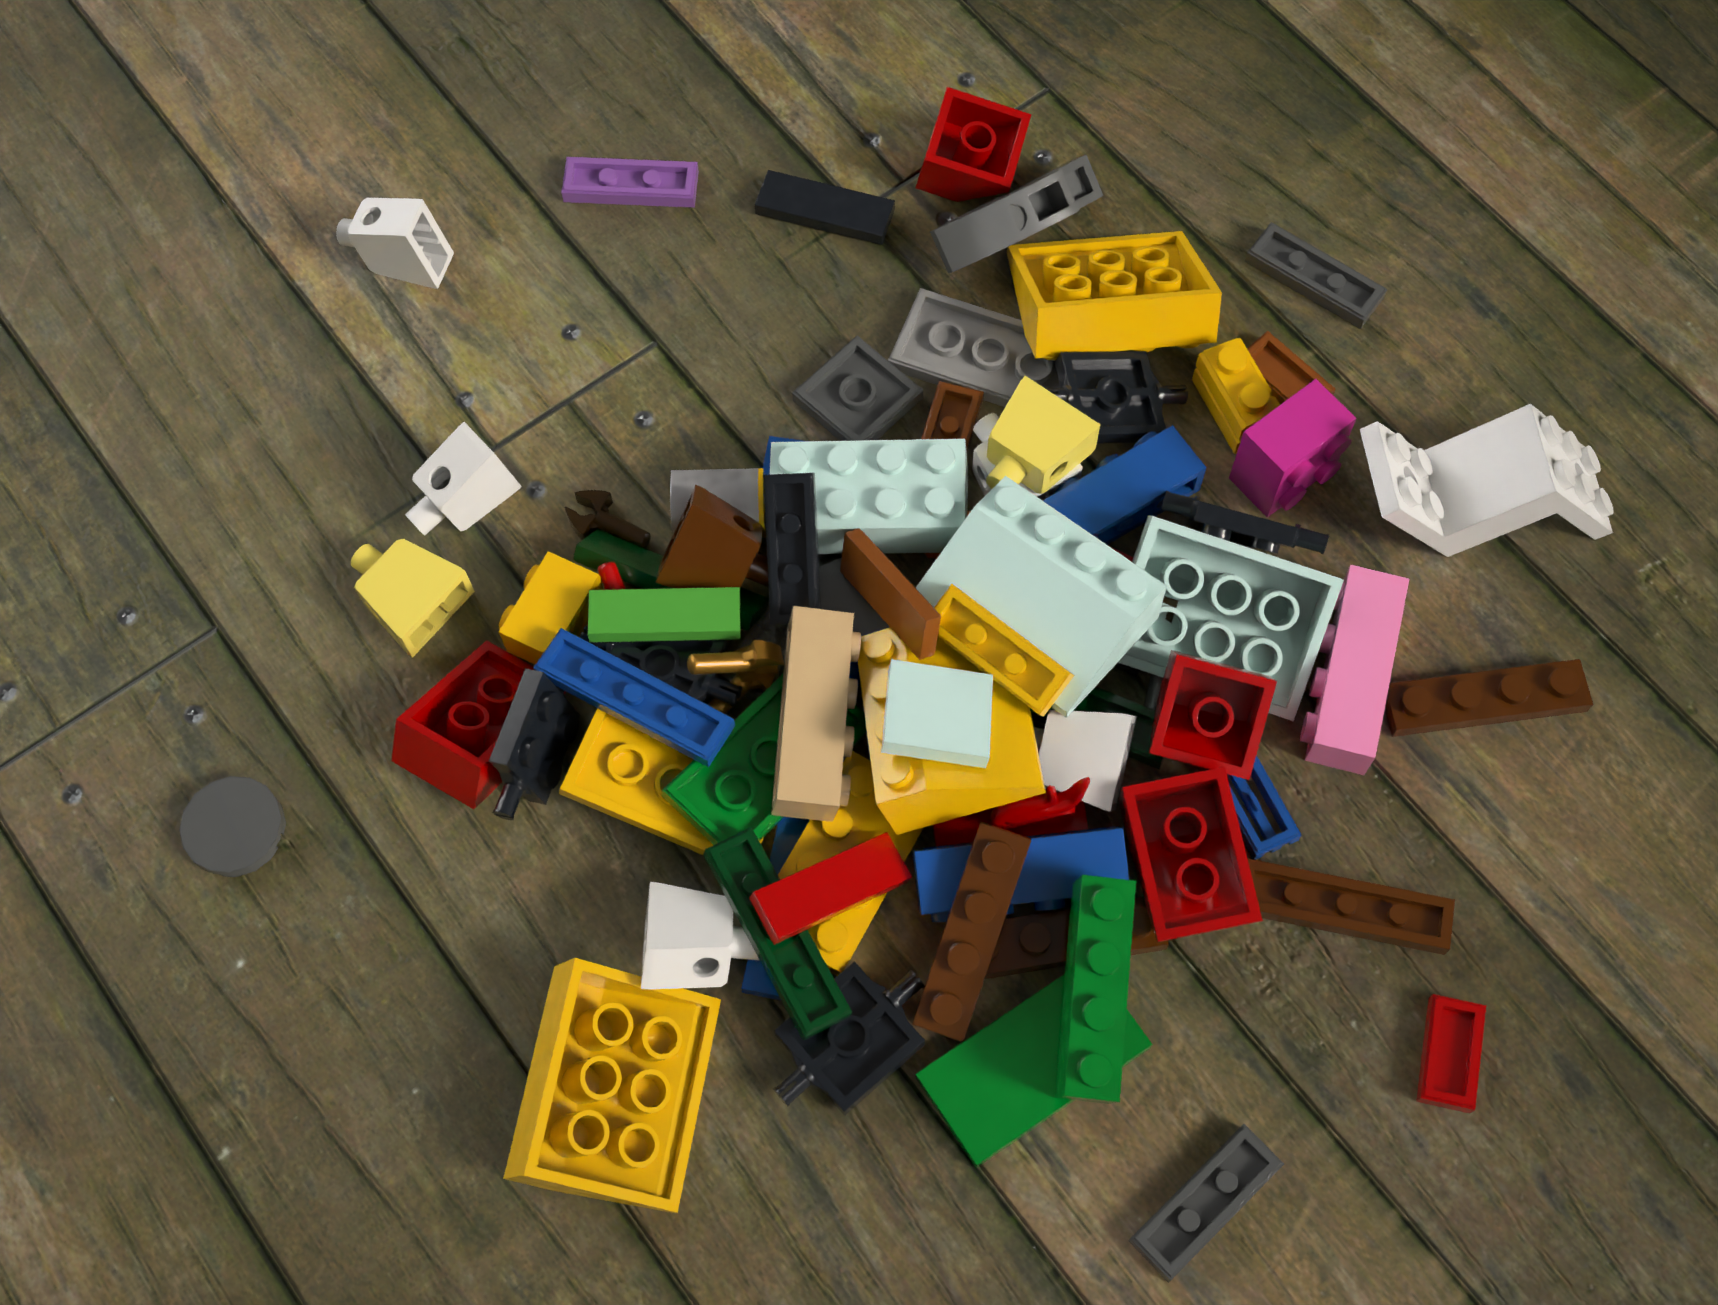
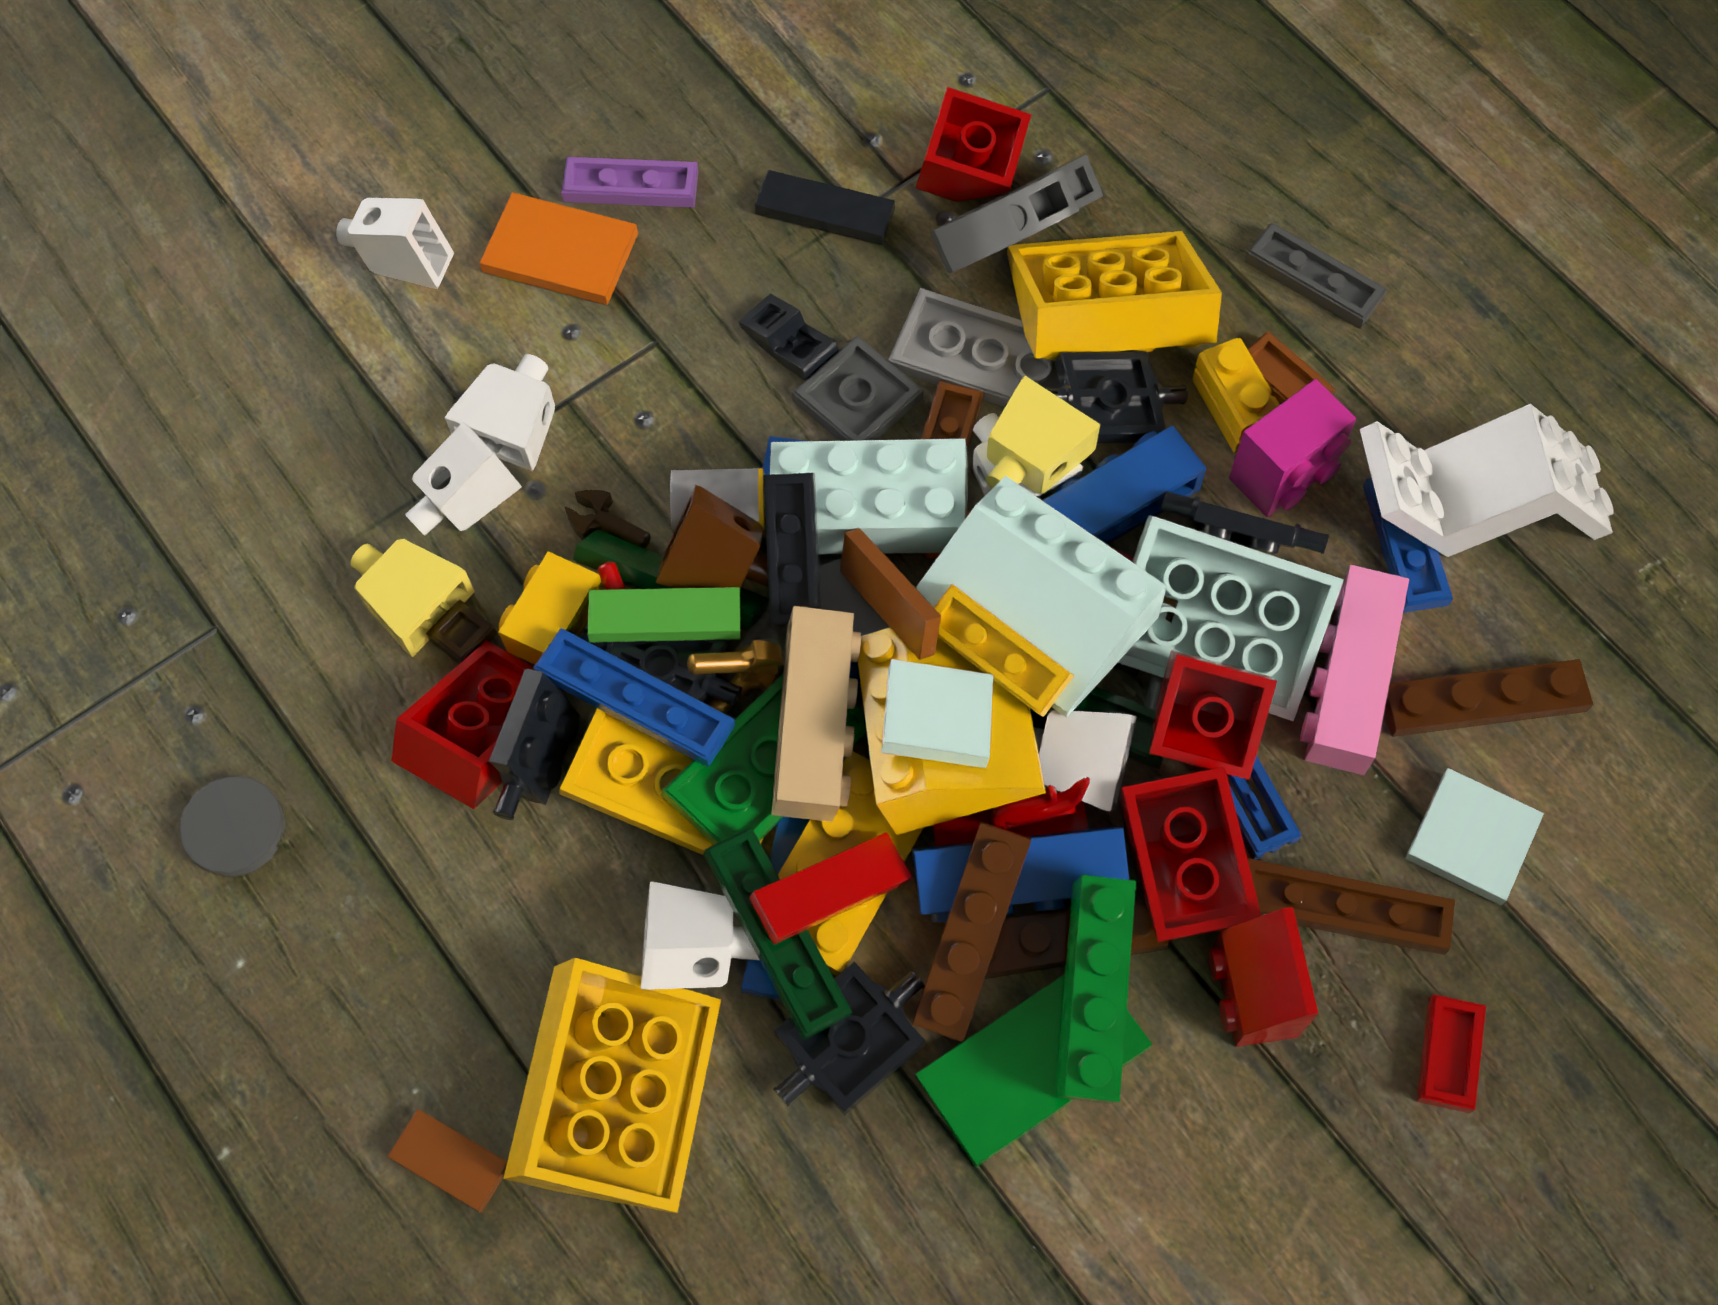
dark grey tile [1129,1124,1284,1283] -> none
none -> dark orange tile [387,1109,507,1213]
none -> dark brown tile [426,599,498,664]
none -> white torso [445,354,555,471]
none -> orange tile [479,192,638,305]
none -> black slope [738,293,839,381]
none -> red slope [1208,907,1318,1047]
none -> blue tile [1363,478,1453,613]
none -> light aqua tile [1405,768,1544,906]

